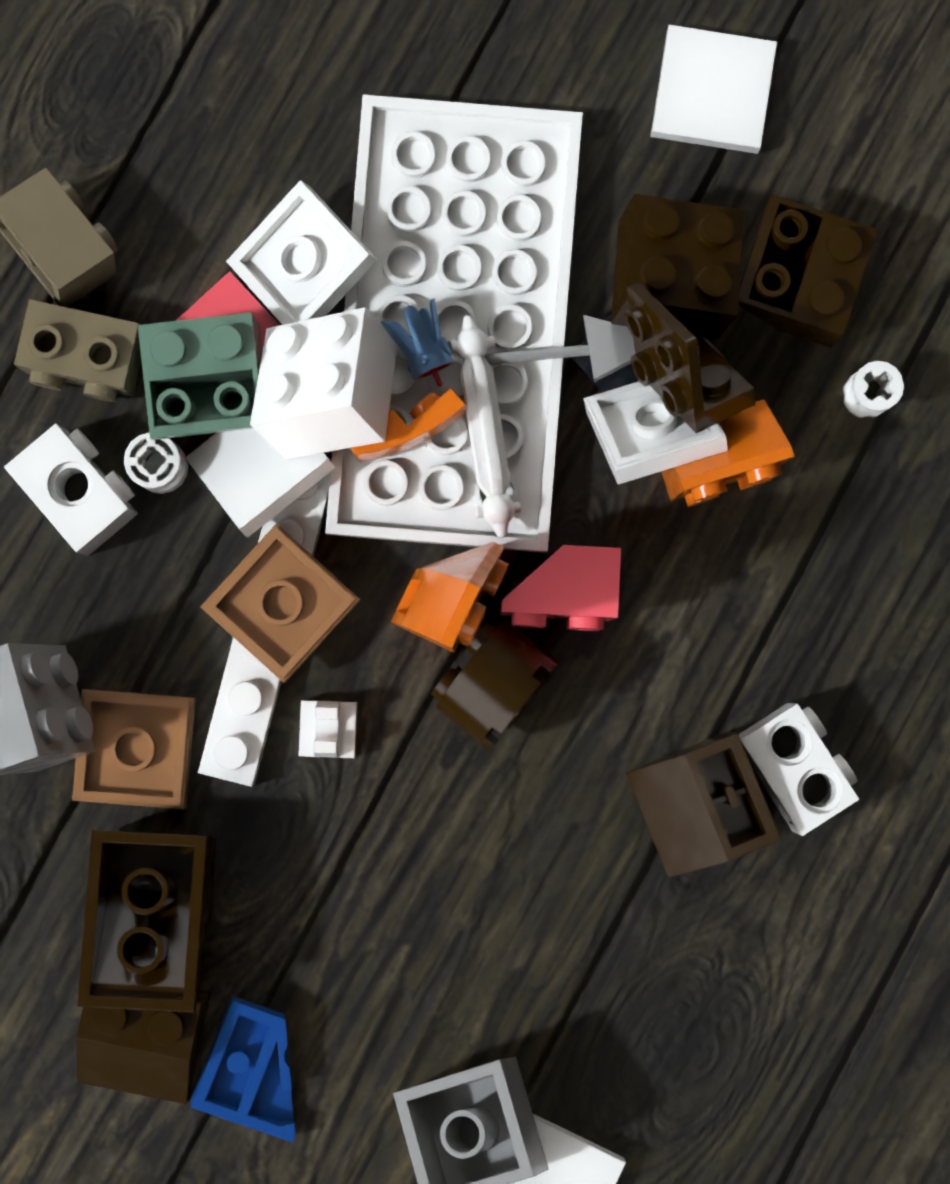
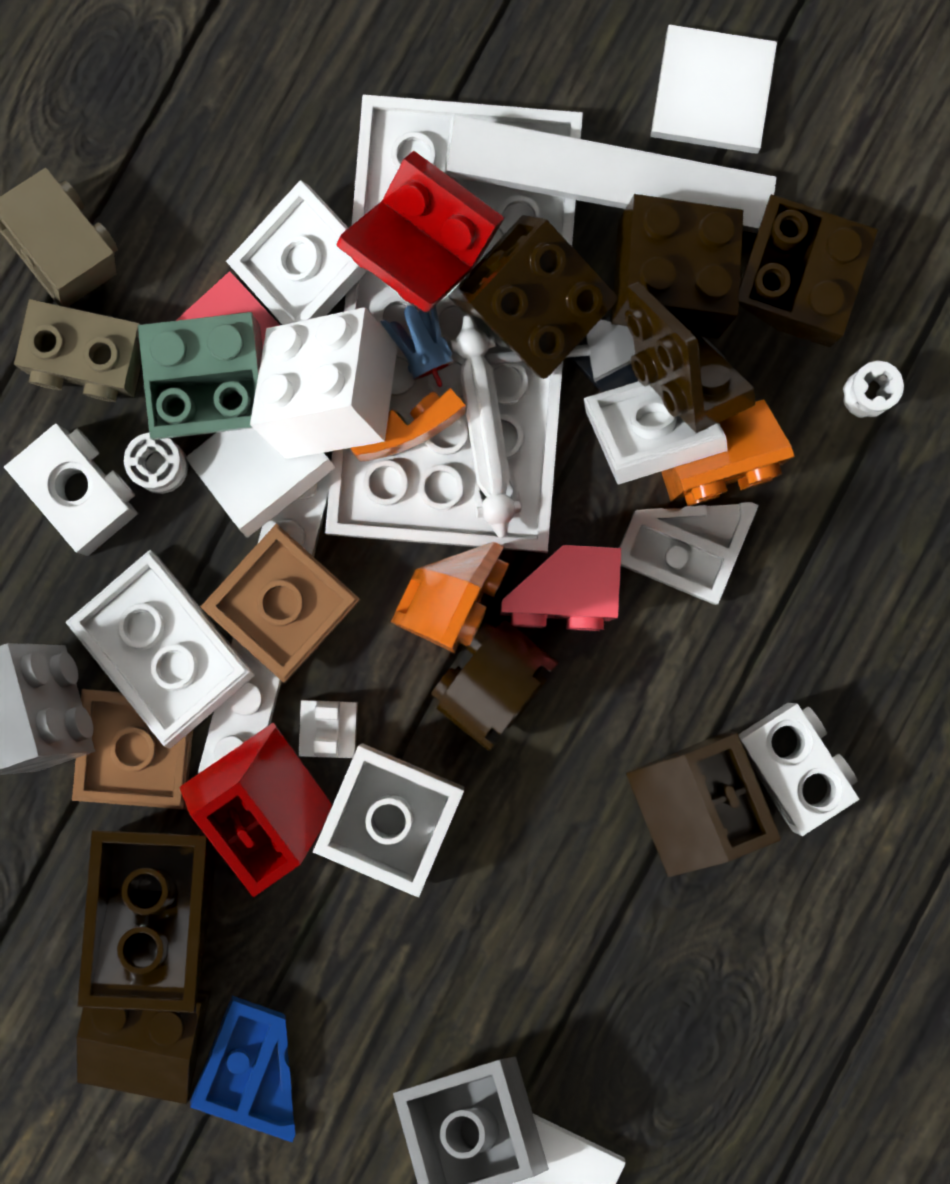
none -> white tile [66,550,255,749]
none -> red slope [179,722,333,897]
none -> white brick [313,743,464,898]
none -> red bracket [336,151,505,312]
none -> white tile [444,115,776,234]
none -> dark brown bracket [448,215,617,379]
none -> white wing [619,502,759,605]

